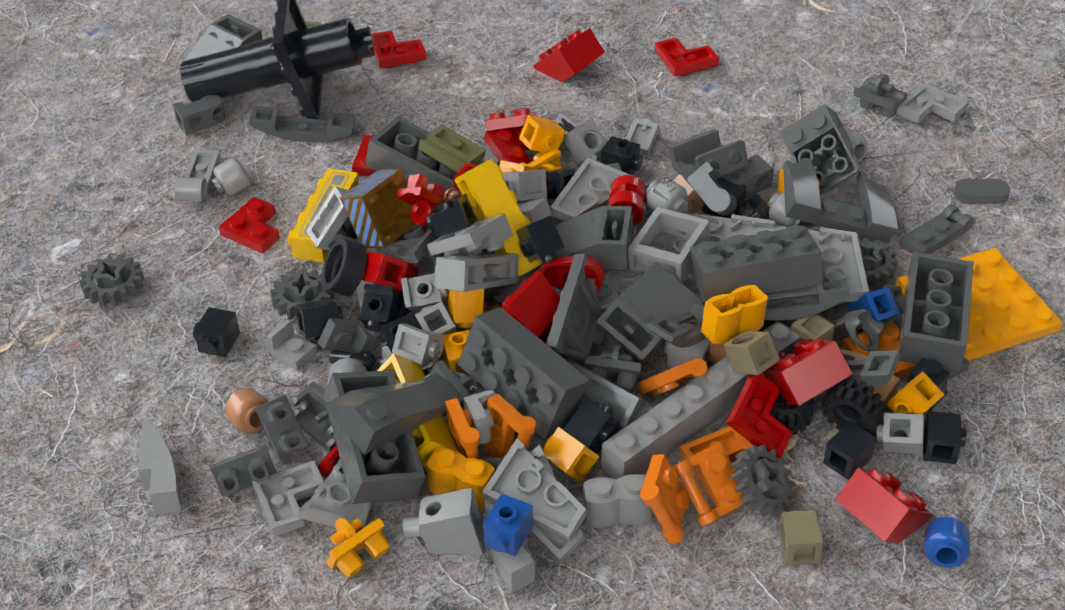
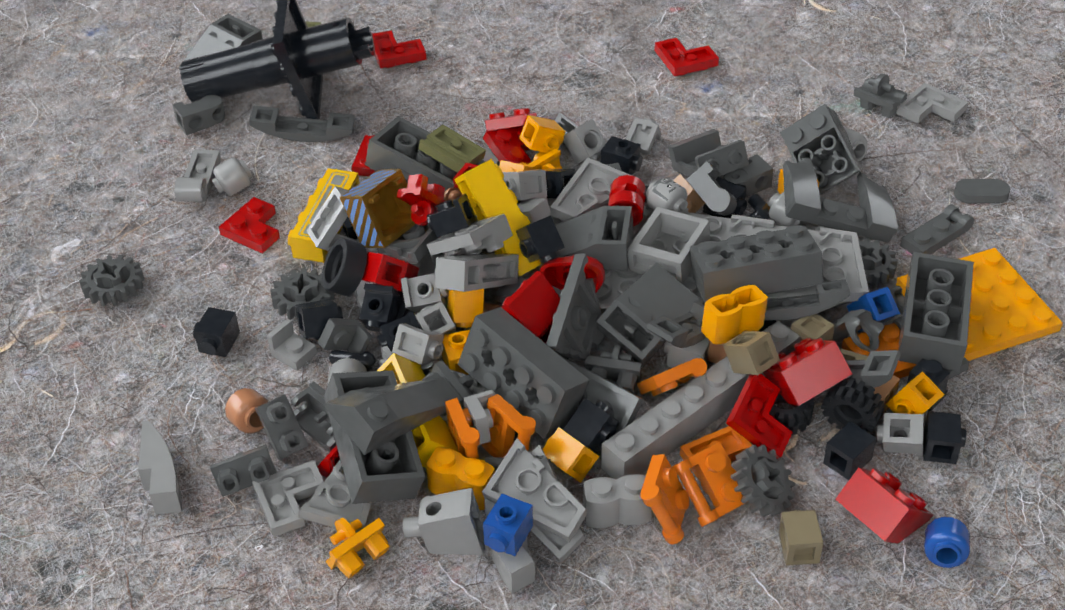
red slope [533,28,606,82] -> none

